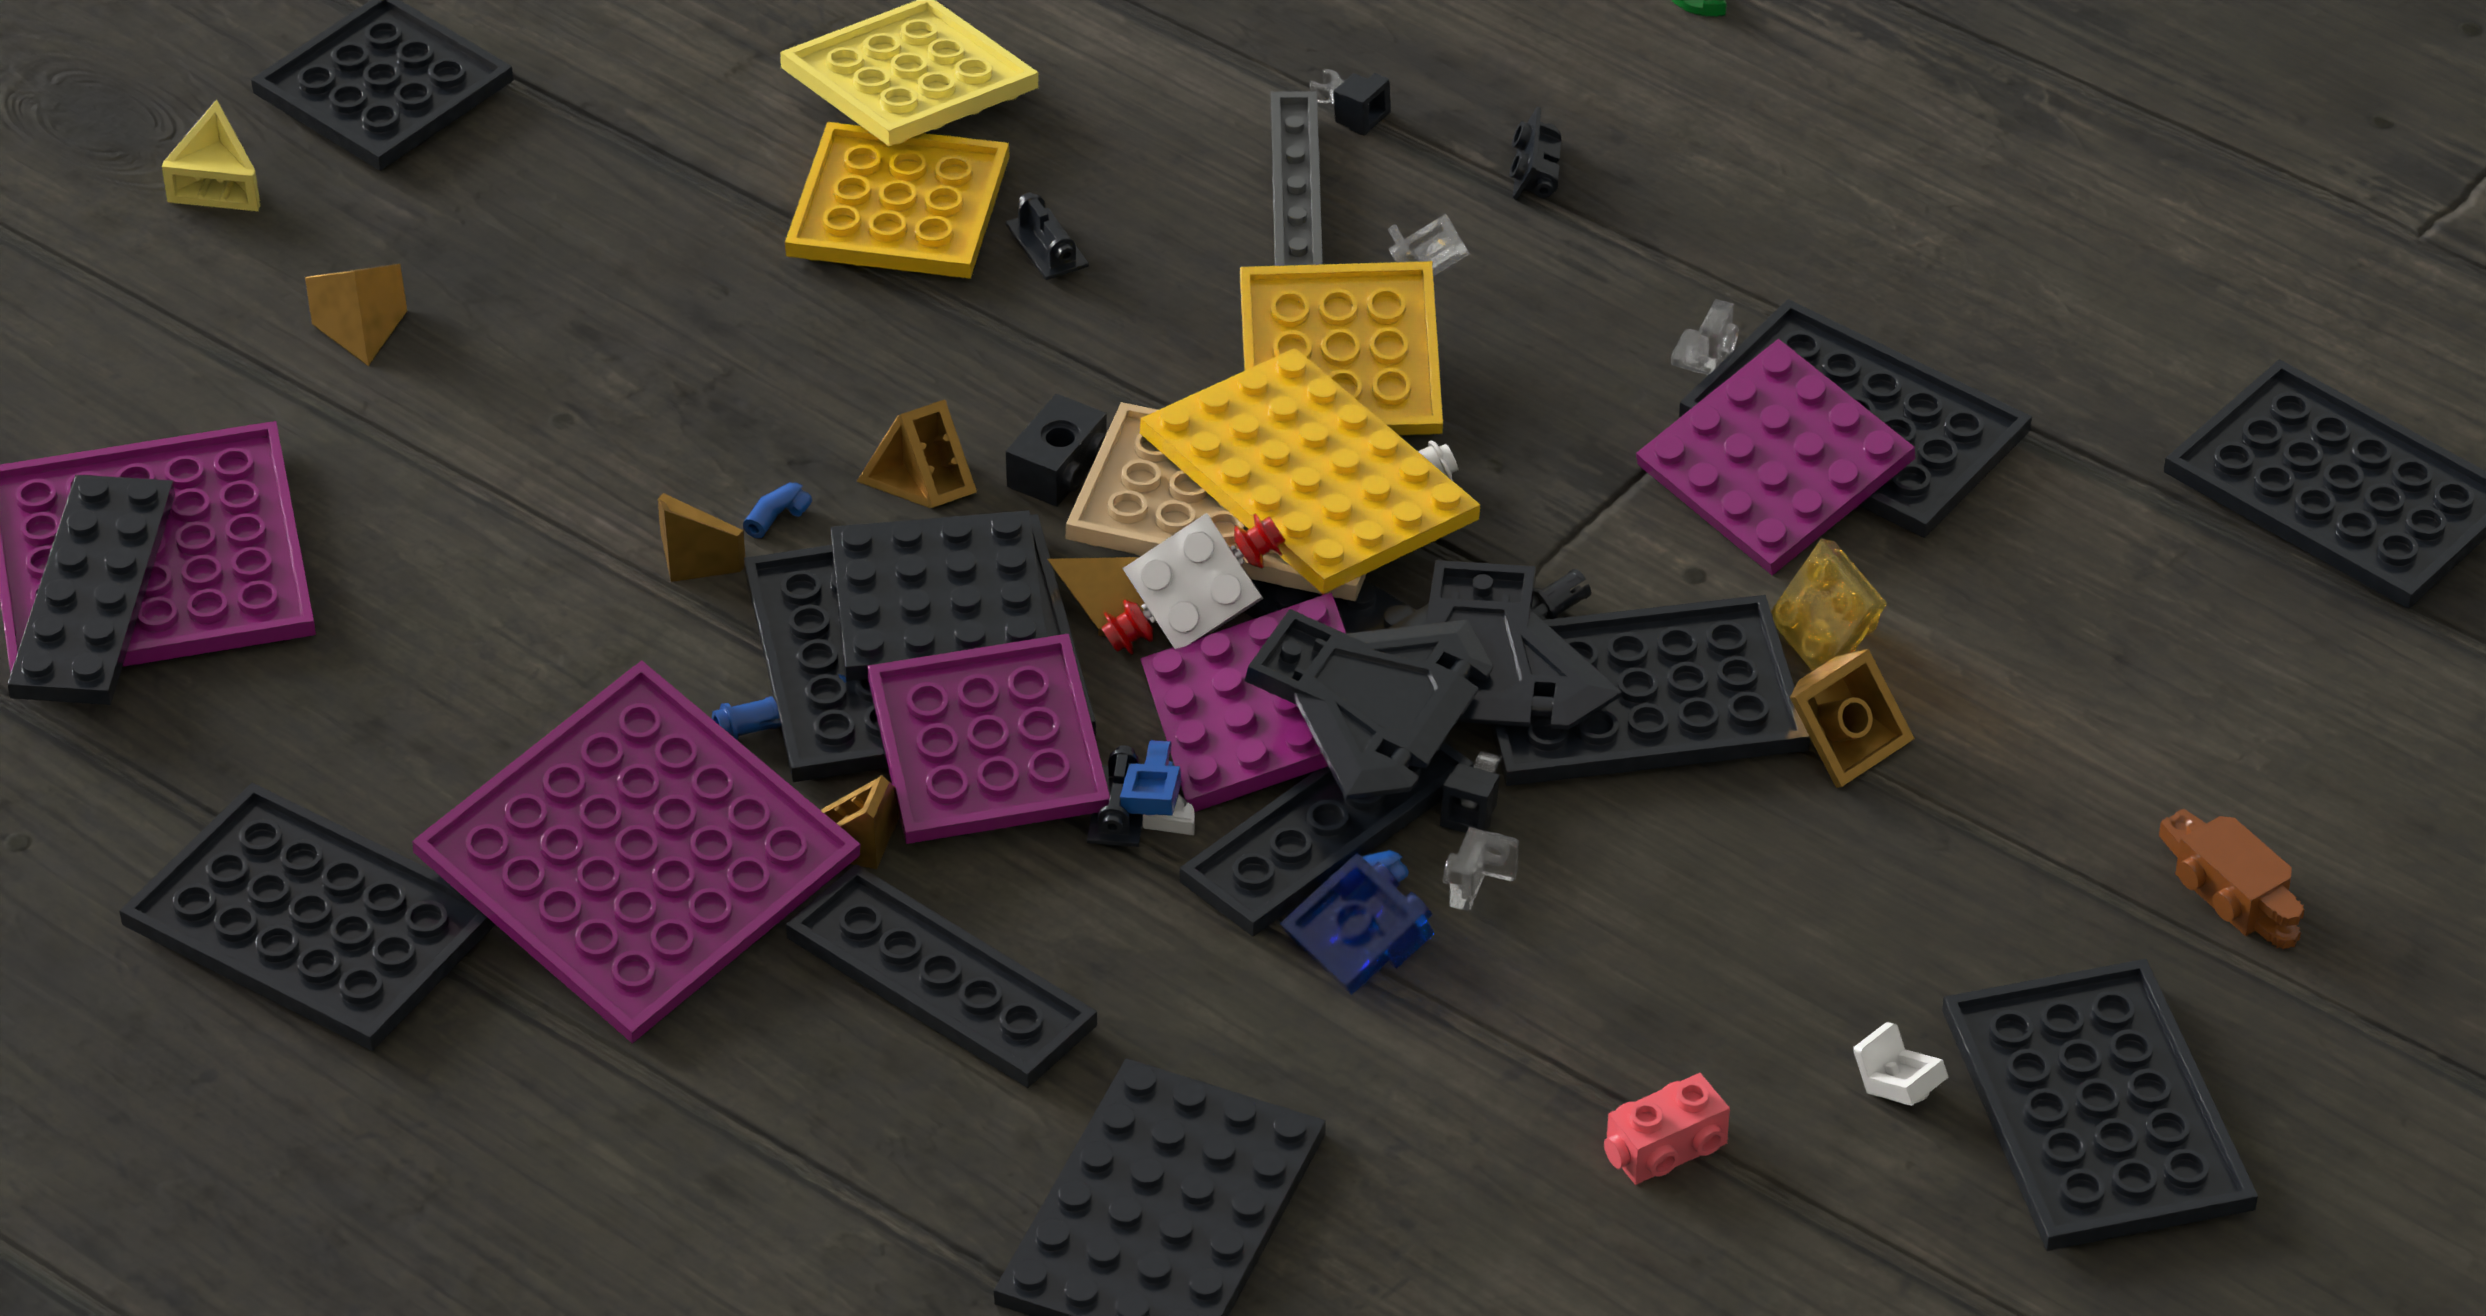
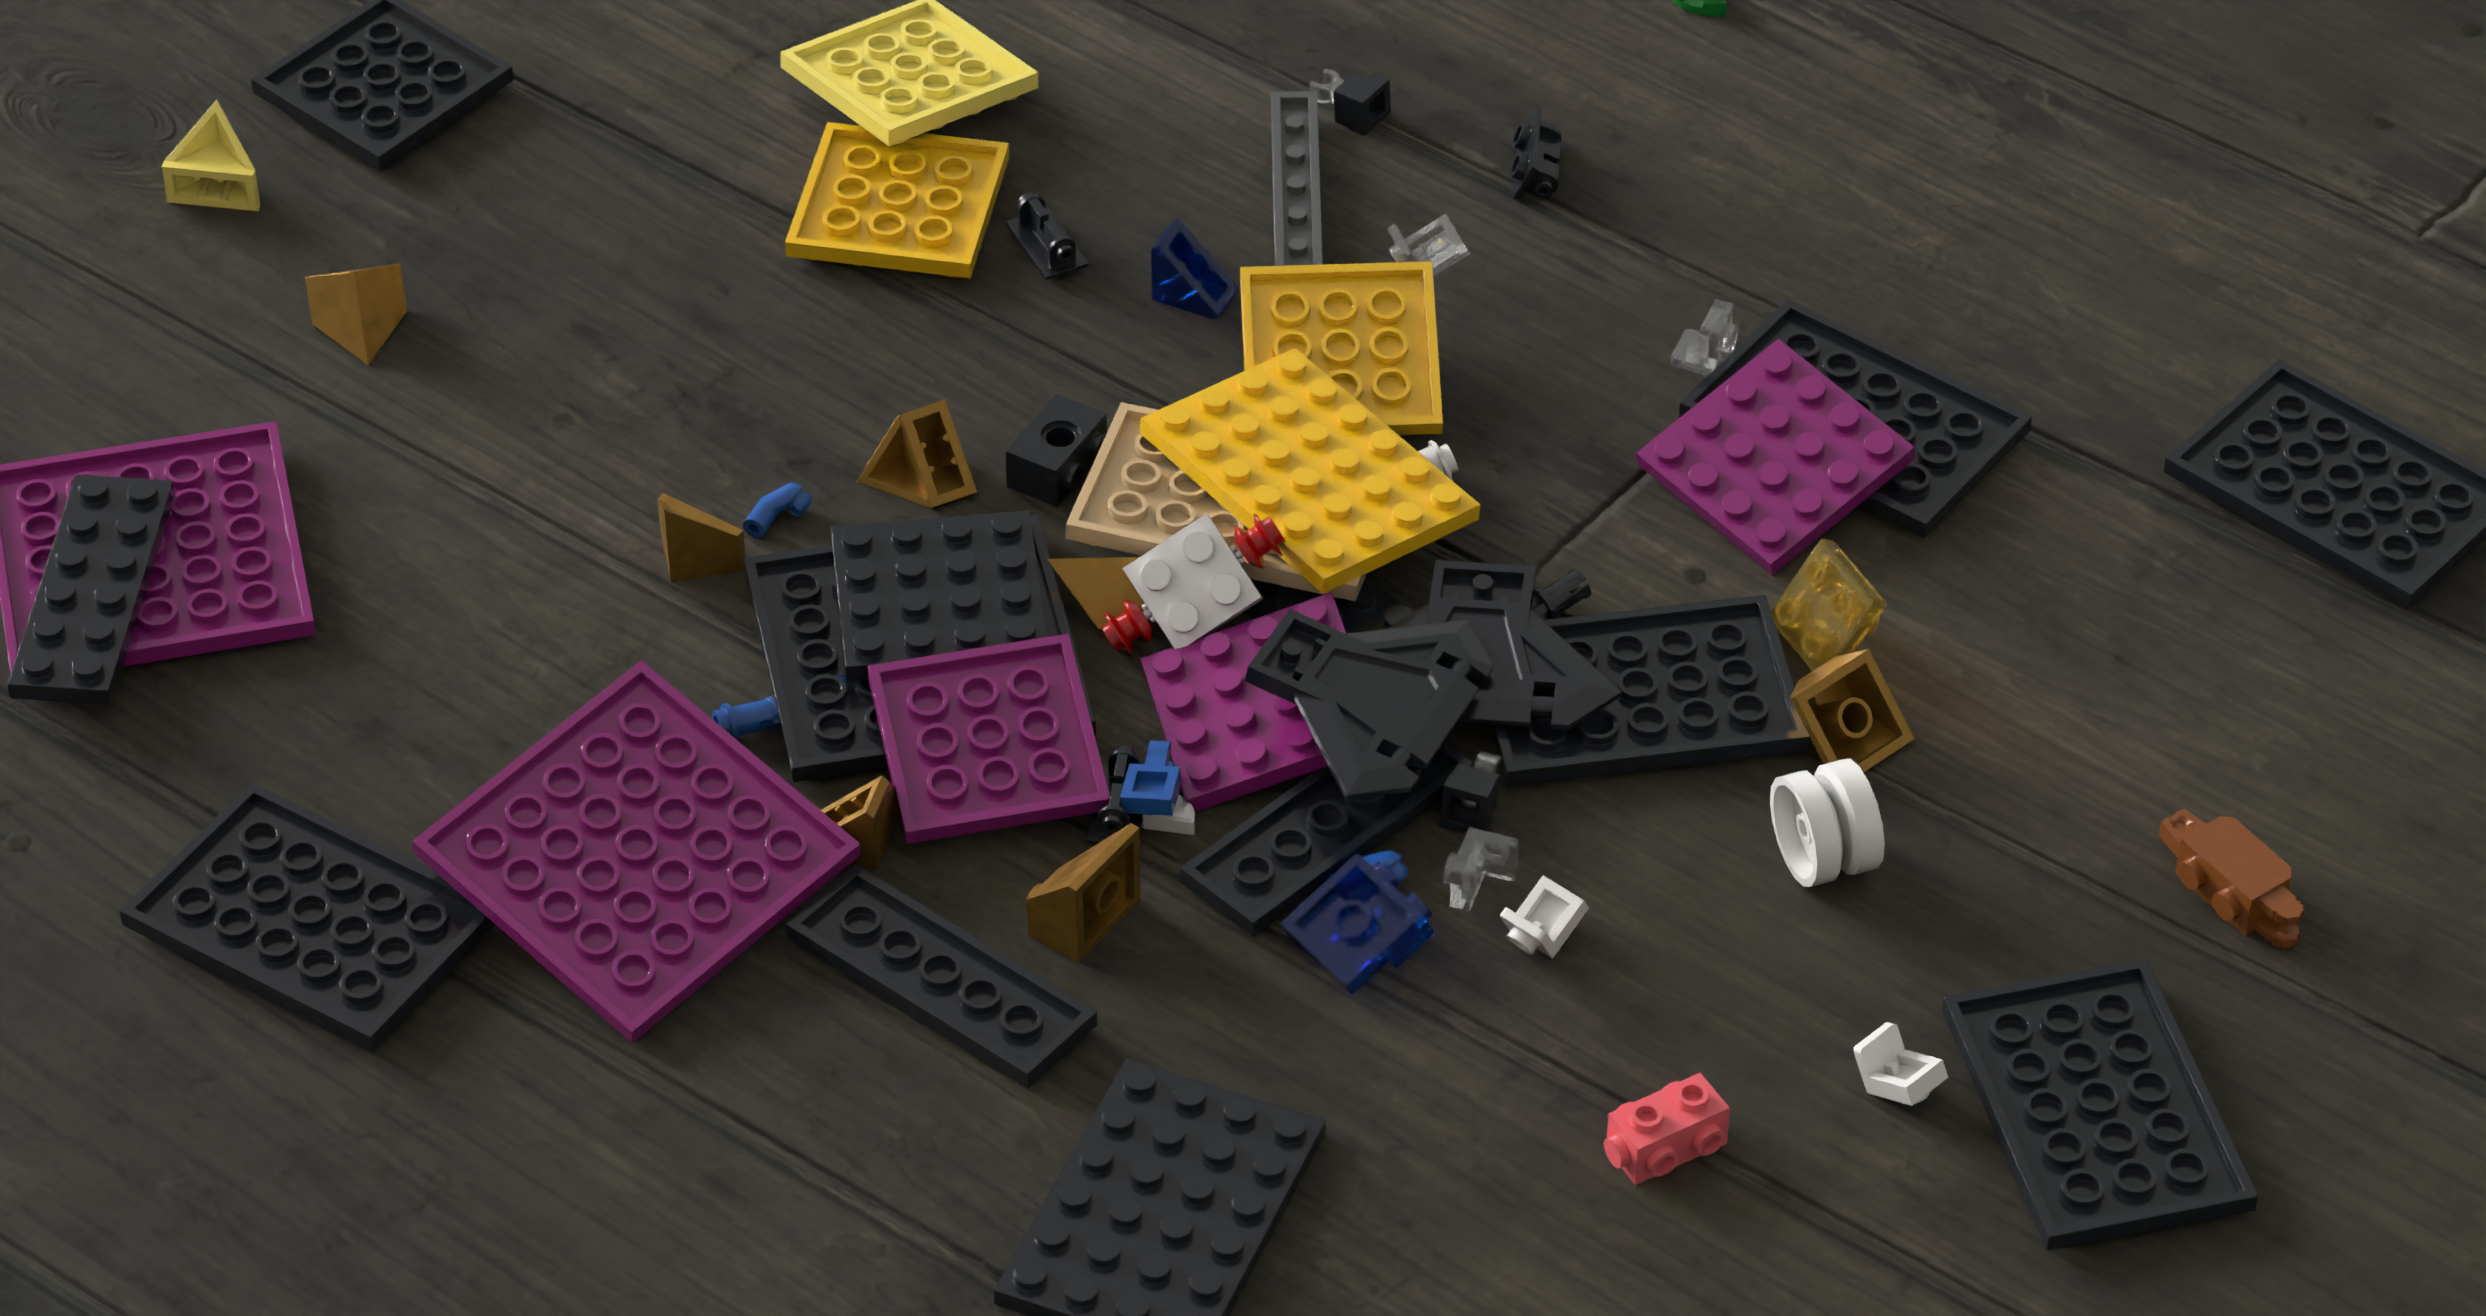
none -> pearl gold slope [1025,823,1141,963]
none -> clear blue slope [1151,218,1239,319]
none -> white bracket [1499,875,1589,959]
none -> white wheel [1770,759,1885,887]

